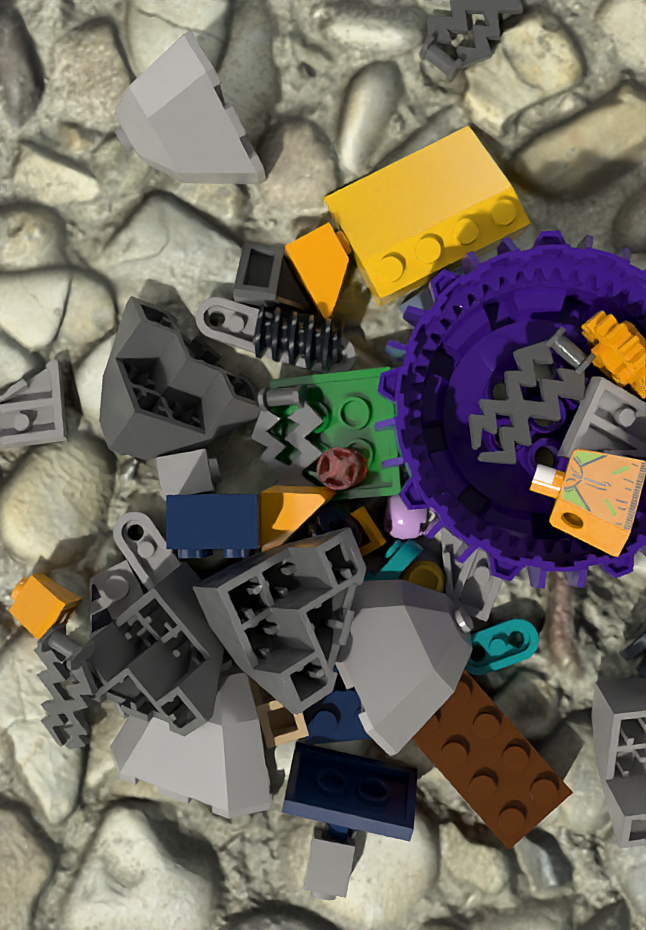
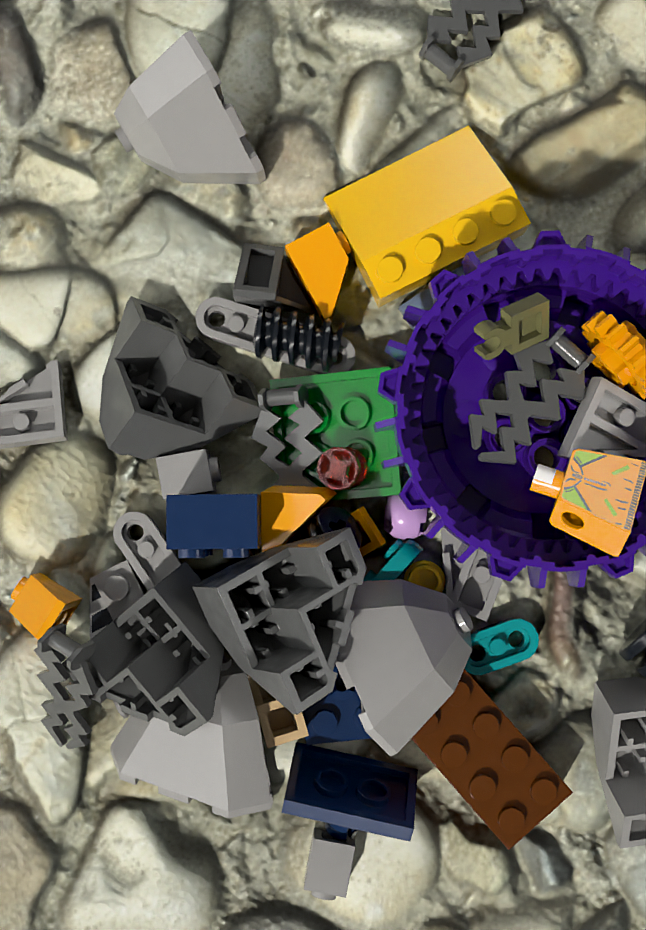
none -> olive plate [474,292,550,360]

